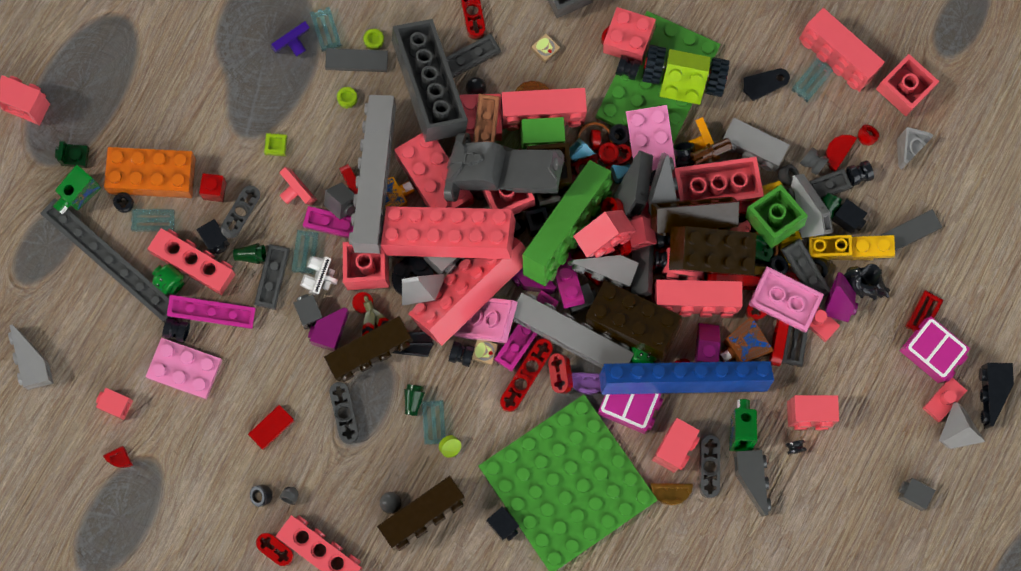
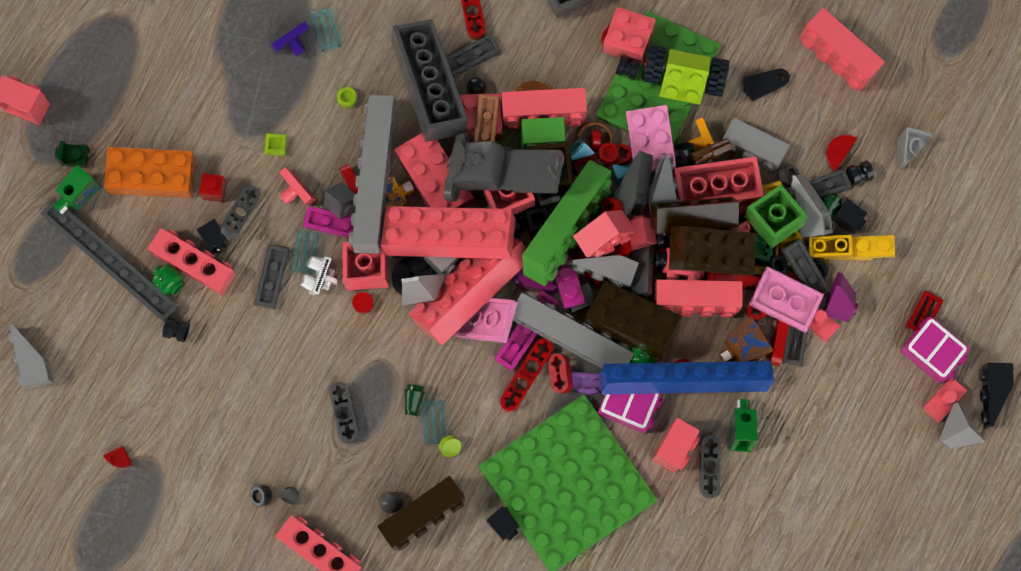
coral brick [96,388,133,420] -> none
black bush [113,192,134,213] -> none
clear light blue tile [131,209,175,232] -> none
bright pink plate [146,338,222,400] -> none
dark pink plate [167,295,255,329] -> none
dark green cone [233,243,266,264] -> none
red tile [248,405,295,450] -> none
red beam [256,533,294,566] -> none
dark grey brick [293,294,323,329] -> none
magenta slope [308,308,349,351] -> none
dark brown brick [324,316,413,382] -> none
dark grey tile [325,48,388,72] -> none
olive piece [362,296,390,336] -> none
lime tile [363,29,384,50] -> none
black piece [392,331,434,357] -> none
black wheel [448,341,475,367] -> none
tile [472,340,498,366] -> none
tile [531,34,560,63] -> none
black piece [608,124,629,145] -> none
pearl gold tile [650,483,693,506] -> none
magenta slope [694,323,720,362] -> none
dark grey slope [733,450,771,517] -> none
black bush [785,440,807,455] -> none
coral brick [787,395,839,431] -> none
clear light blue tile [791,58,833,102] -> none
dark grey wheel [800,147,829,176] -> none
black hair [844,263,890,300] -> none
red piece [857,124,879,146] -> none
coral brick [876,54,939,116] -> none
dark grey tile [879,209,942,251] -> none
dark grey brick [898,478,936,511] -> none

